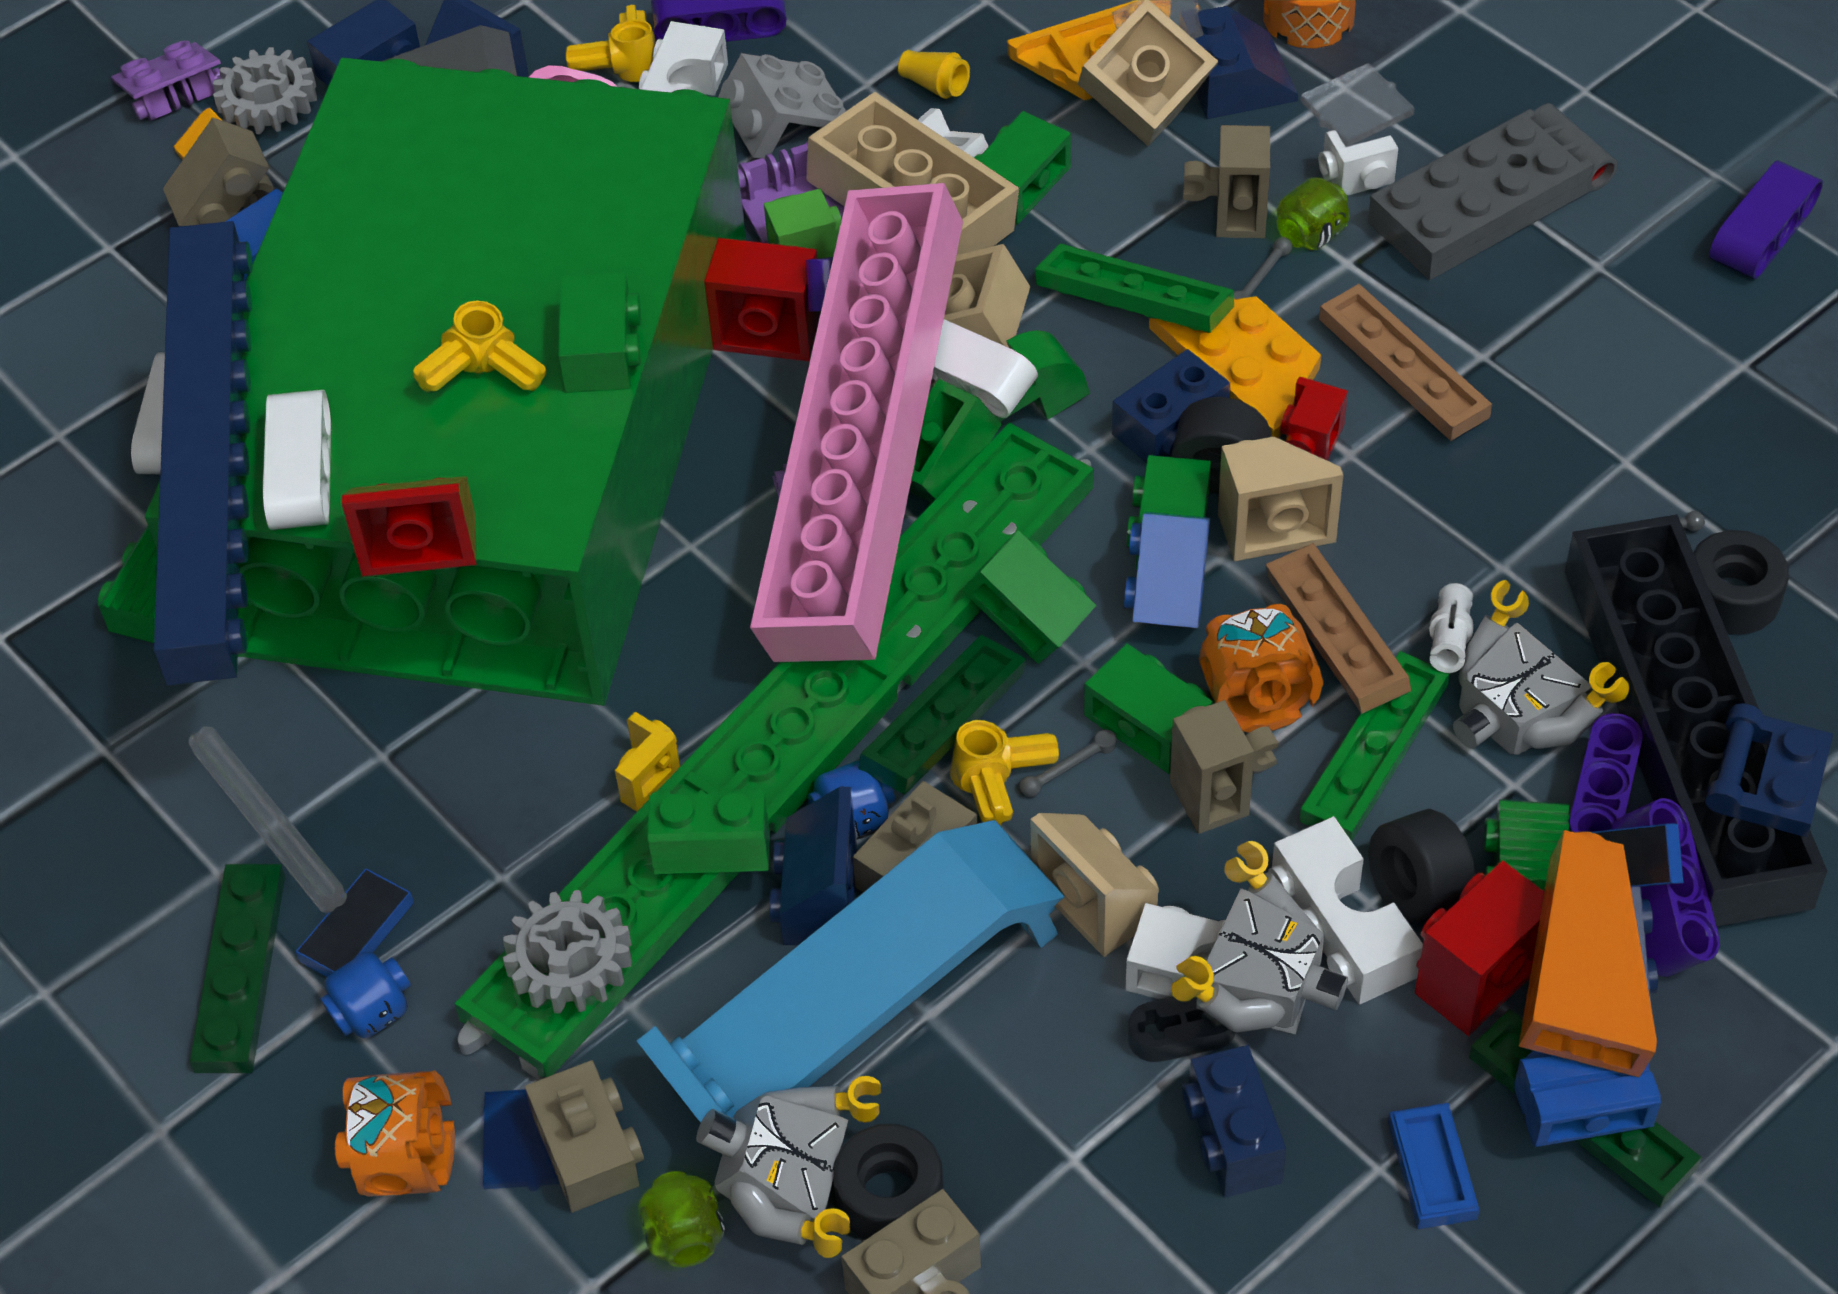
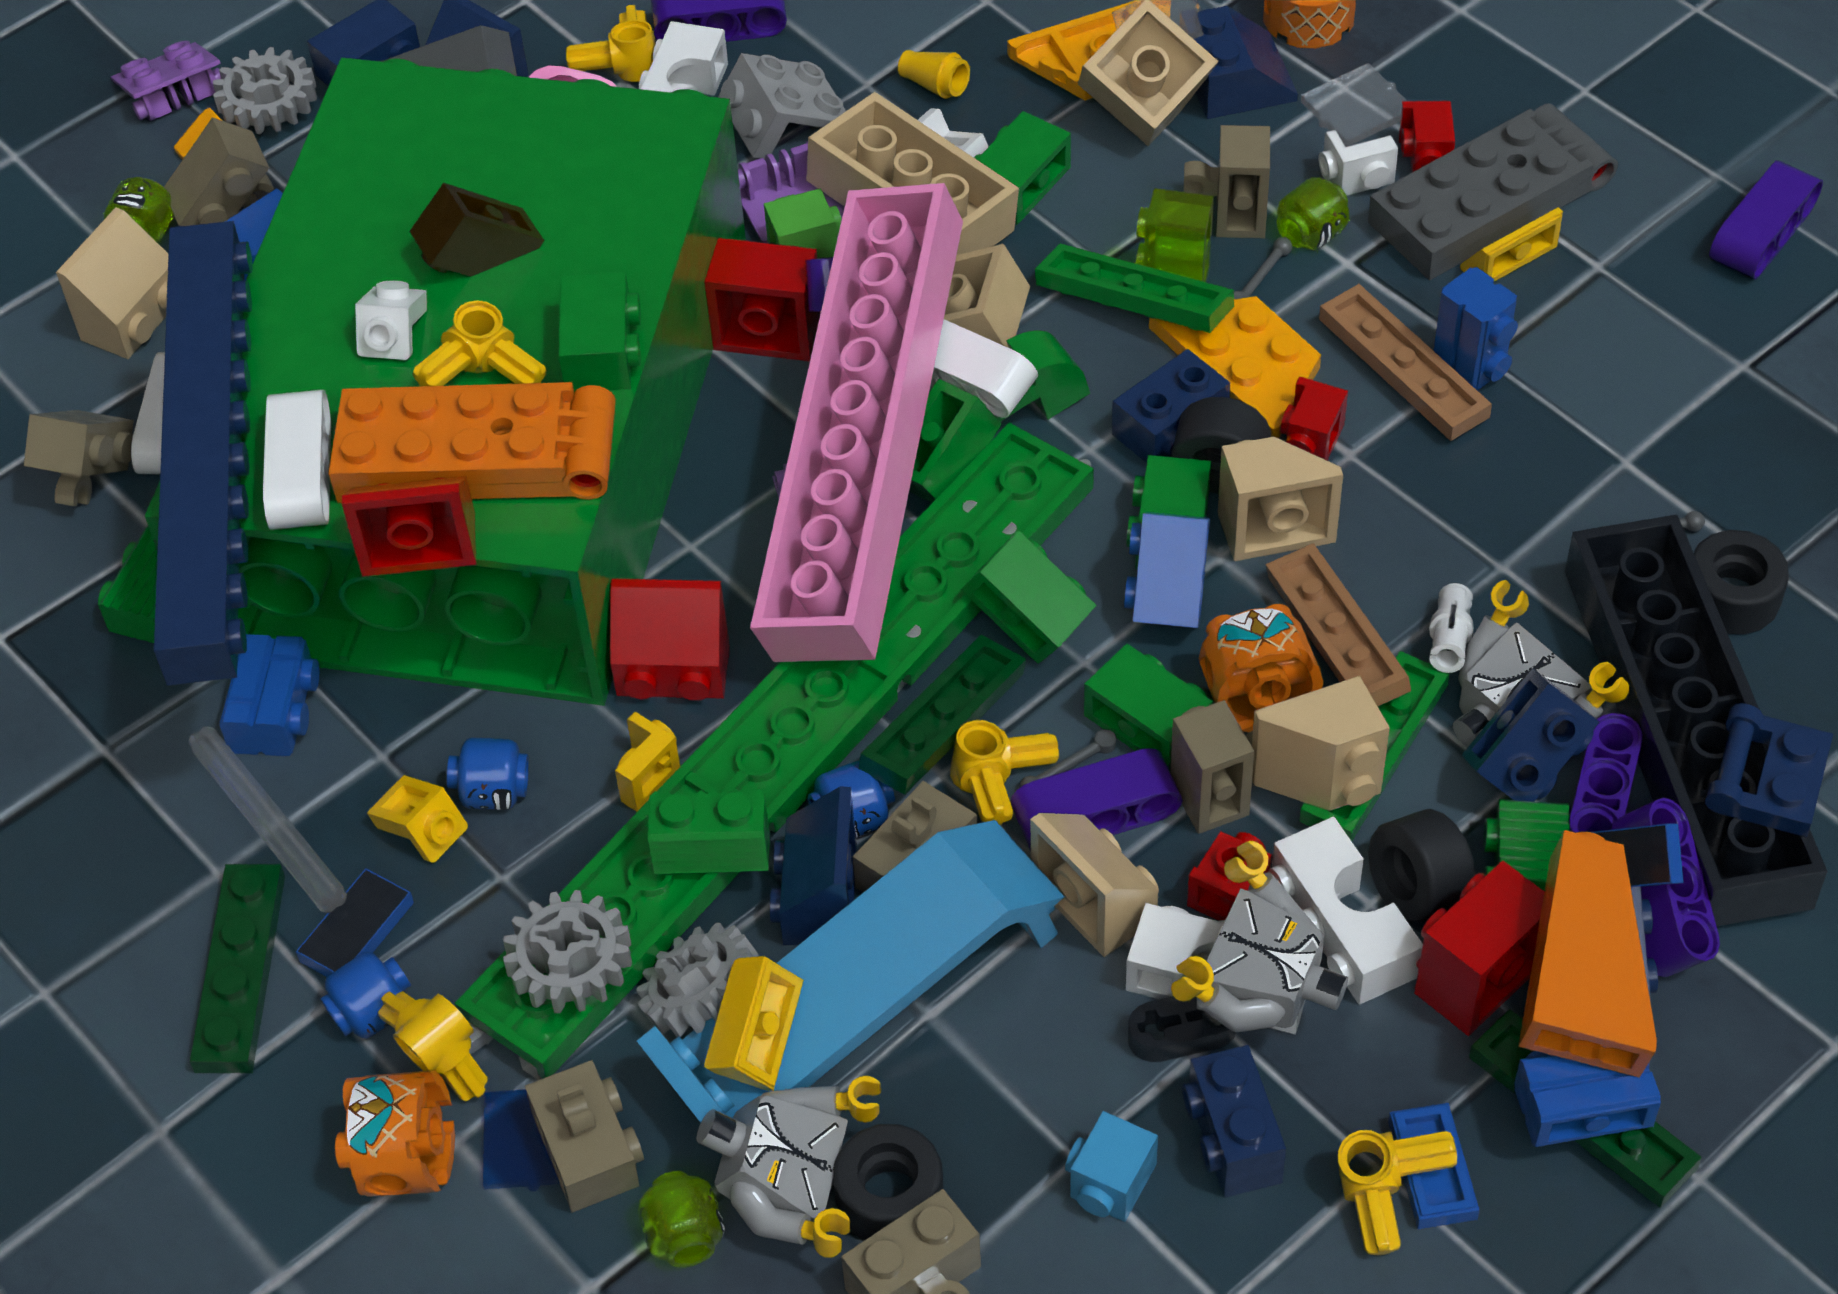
none -> dark tan brick [24,410,134,506]
none -> tan slope [56,207,168,359]
none -> clear neon green head [104,177,174,243]
none -> blue brick [219,634,320,756]
none -> orange hinge [328,382,616,503]
none -> white bracket [355,281,427,360]
none -> yellow bracket [367,775,468,863]
none -> yellow axle [378,991,488,1101]
none -> dark brown slope [409,182,545,277]
none -> blue head [447,738,529,810]
none -> red slope [610,579,730,700]
none -> light grey gear [636,923,759,1037]
none -> yellow slope [704,956,804,1091]
none -> dark purple beam [1010,748,1183,851]
none -> dark azure brick [1065,1111,1158,1222]
none -> clear neon green brick [1136,188,1214,282]
none -> red brick [1187,831,1272,921]
none -> tan slope [1252,676,1390,811]
none -> yellow axle [1338,1130,1458,1255]
none -> red brick [1398,101,1455,172]
none -> blue brick [1434,267,1518,391]
none -> yellow slope [1460,207,1563,282]
none -> dark blue brick [1461,668,1599,802]

